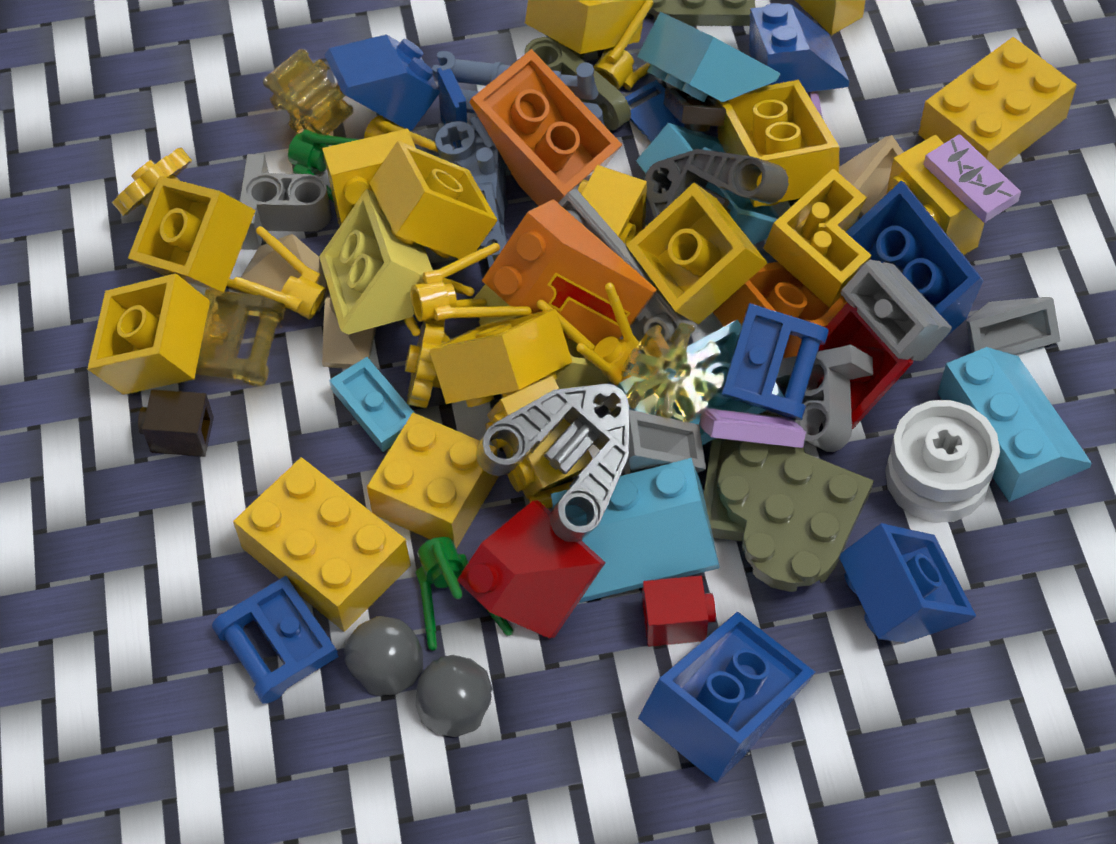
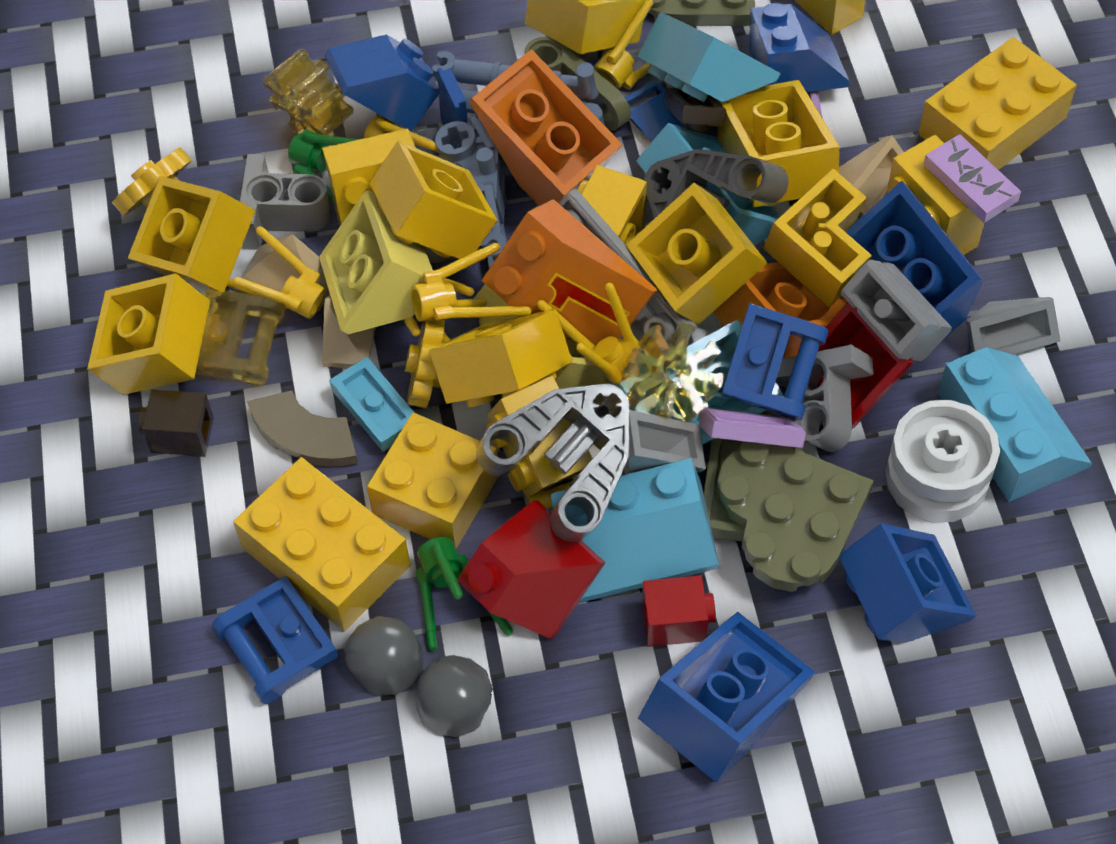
none -> dark tan tile [247,390,358,467]

